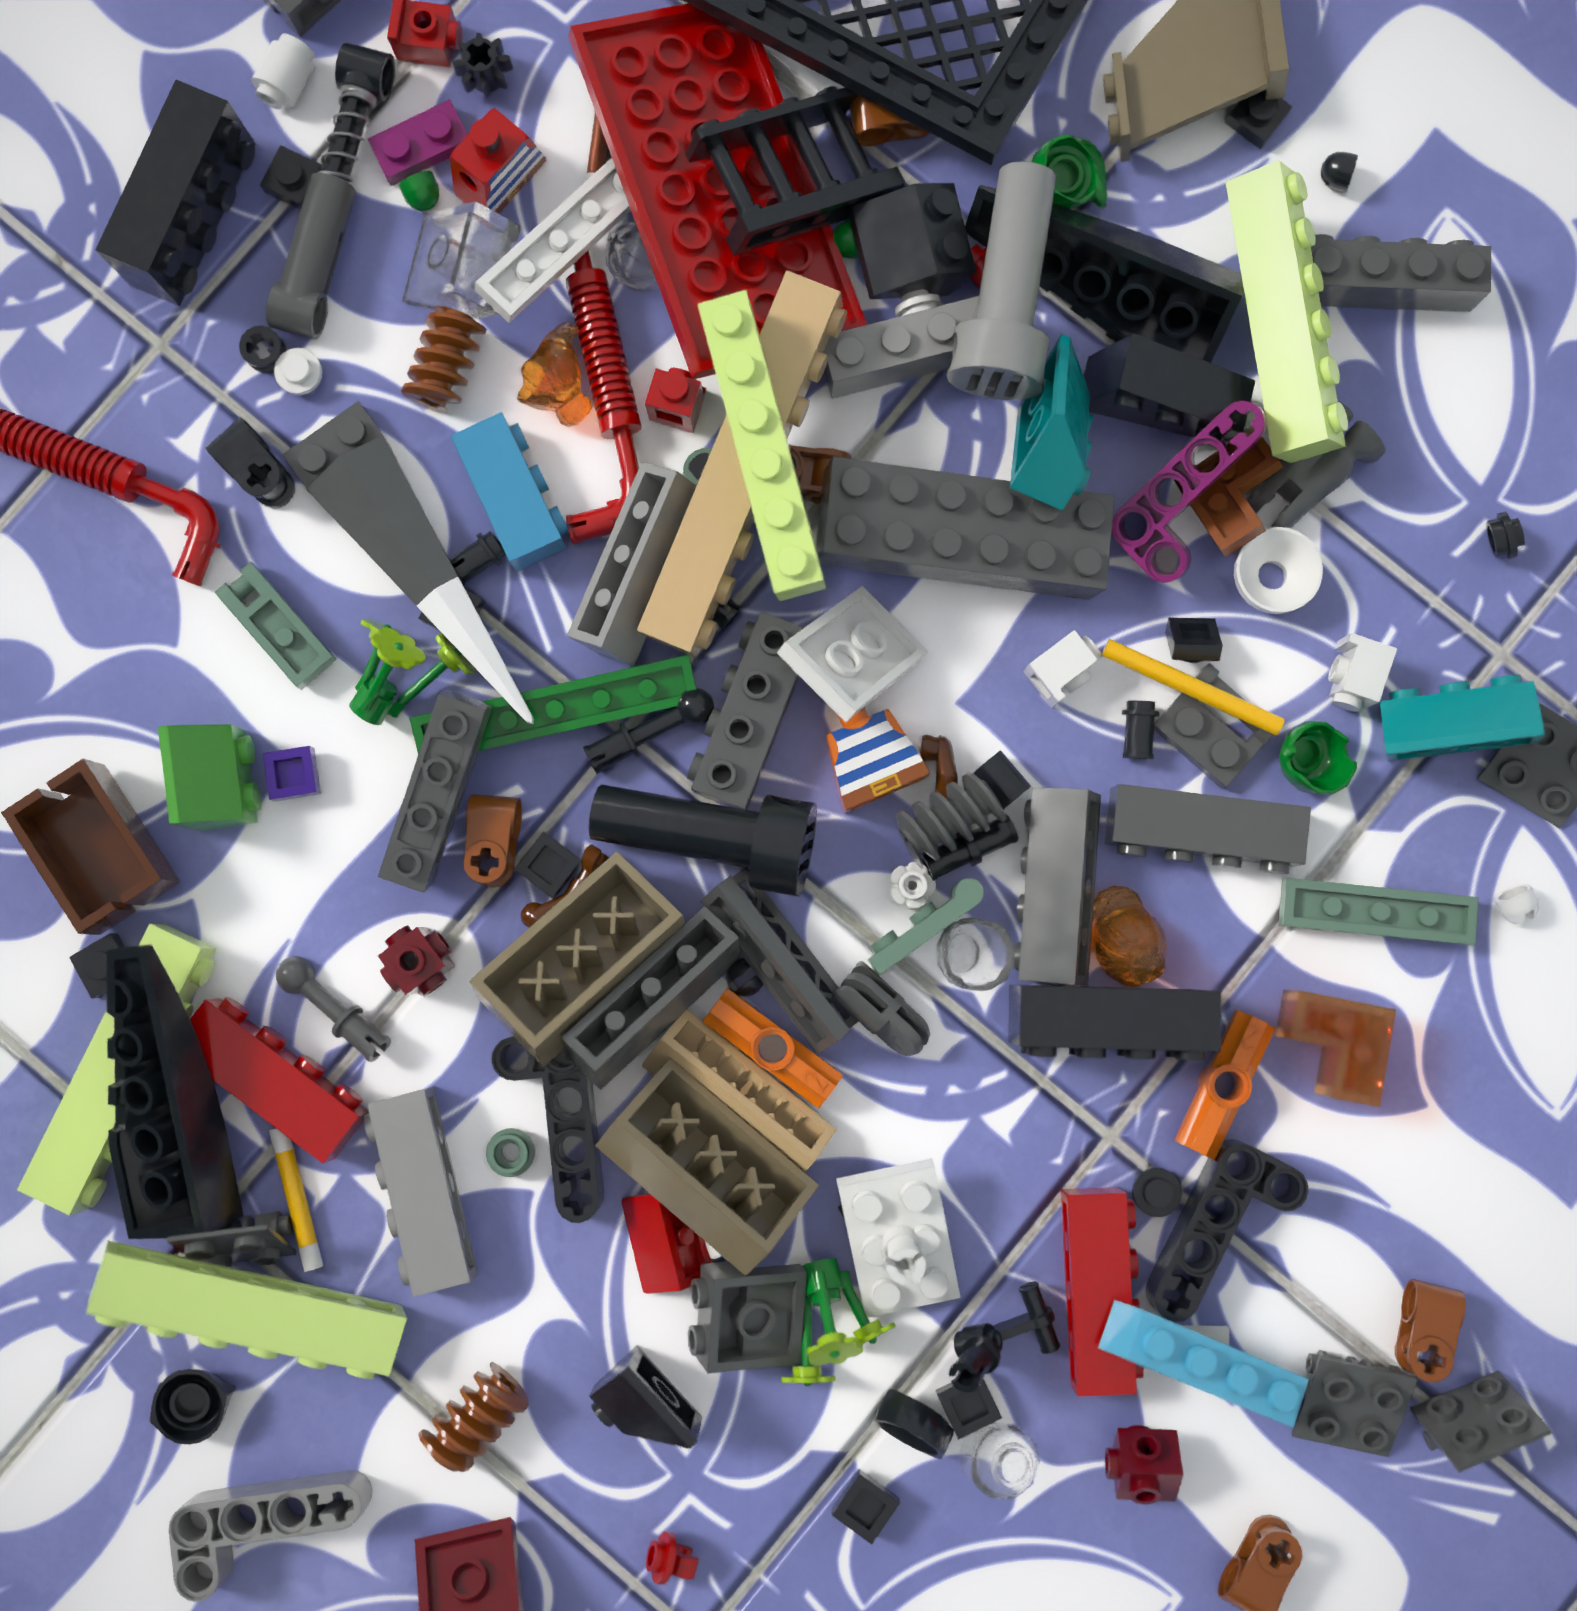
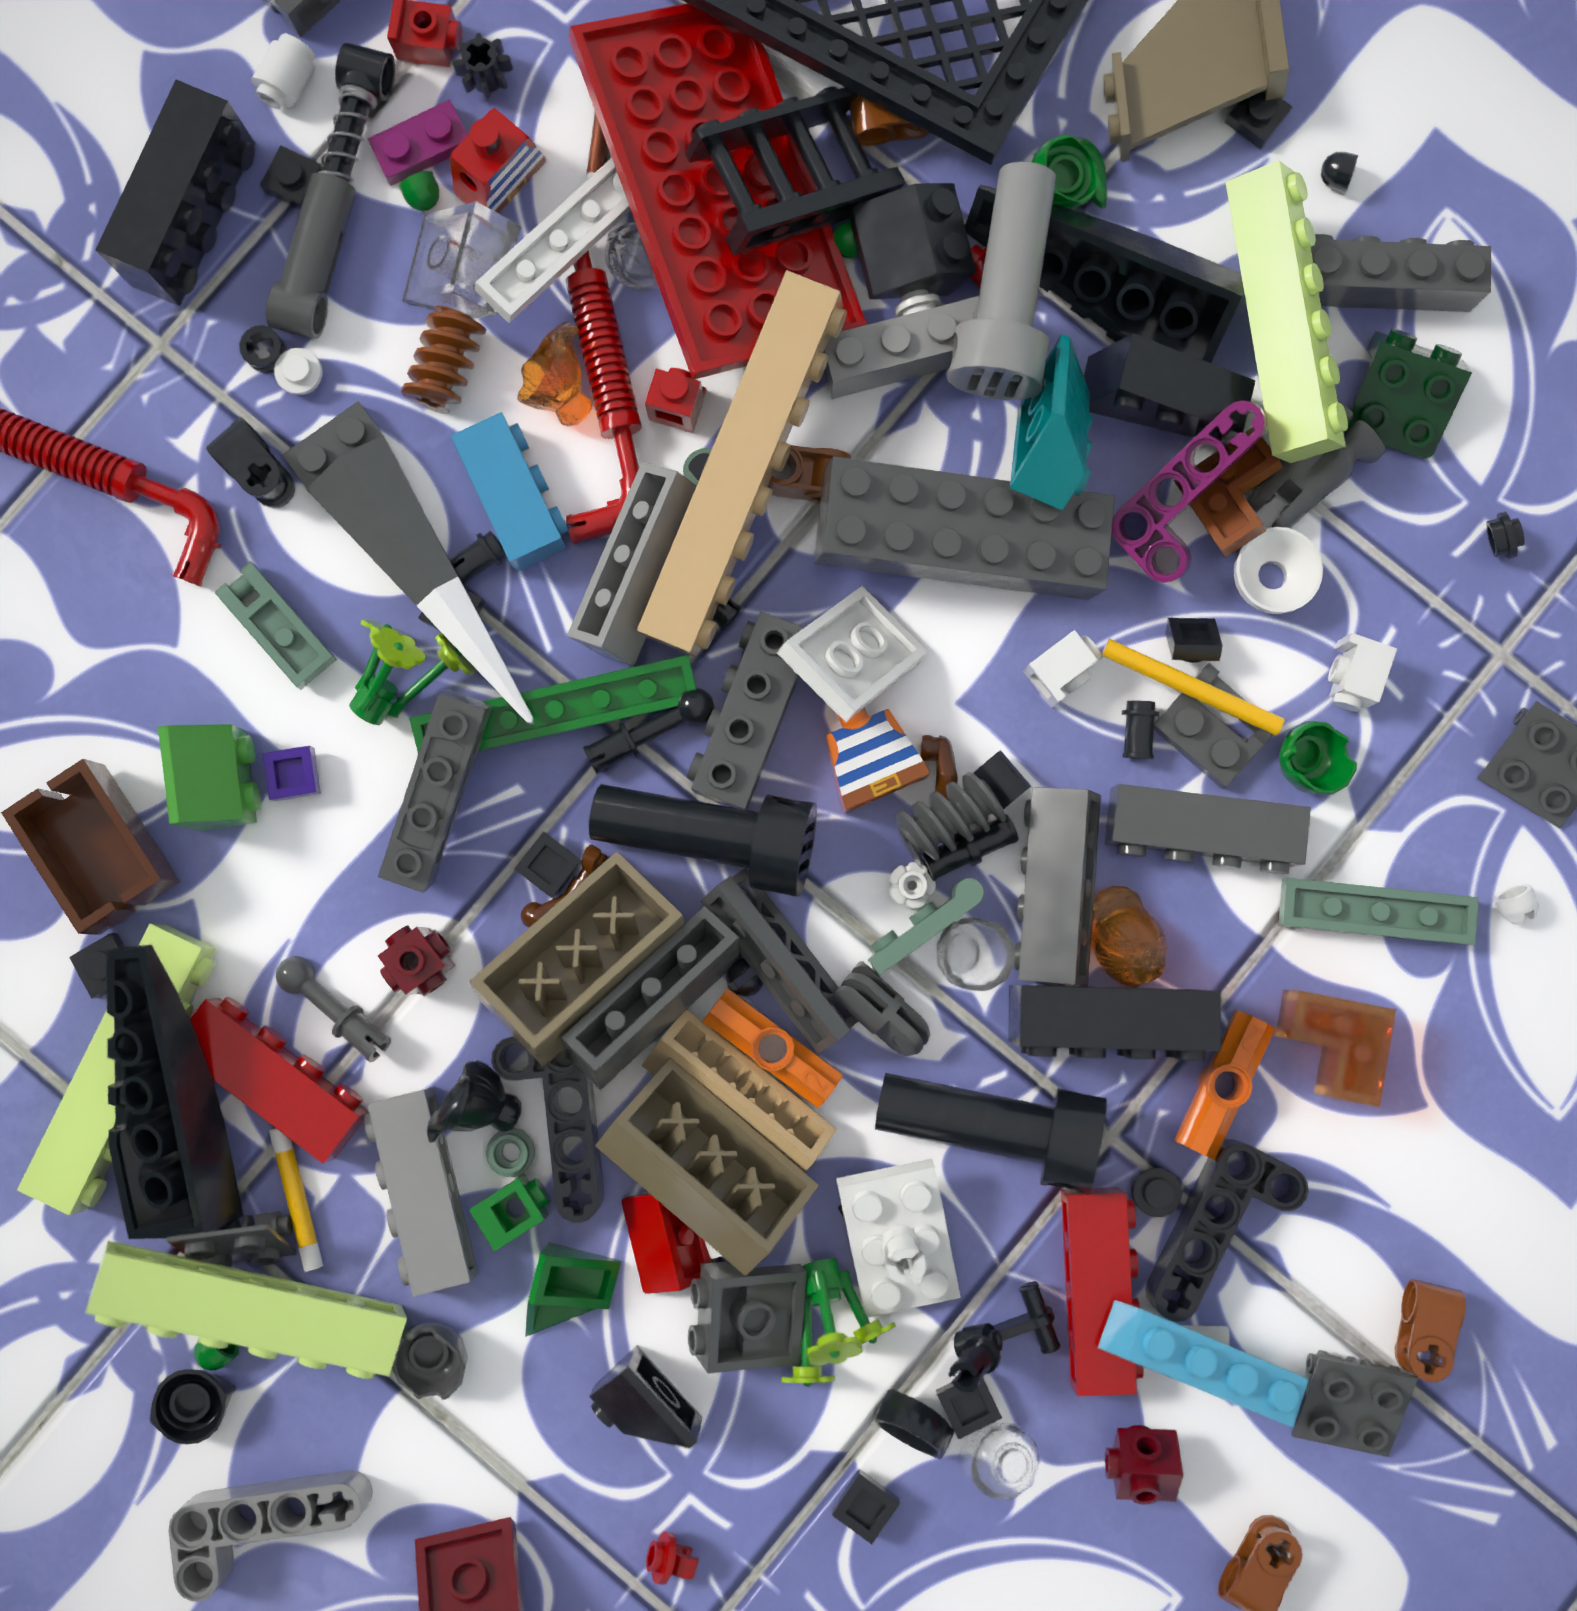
dark orange piece [418,1362,529,1472] -> none
dark orange piece [463,794,522,888] -> none
yellowish green brick [698,290,827,601] -> none
teal slope [1380,675,1545,762] -> none
dark grey hinge [1410,1371,1552,1473] -> none
none -> green hinge [194,1342,239,1371]
none -> dark grey hair [392,1322,468,1400]
none -> black hair [427,1060,522,1143]
none -> green brick [469,1173,551,1252]
none -> green slope [525,1242,621,1337]
none -> black piece [875,1073,1107,1195]
none -> dark green bracket [1346,329,1472,459]

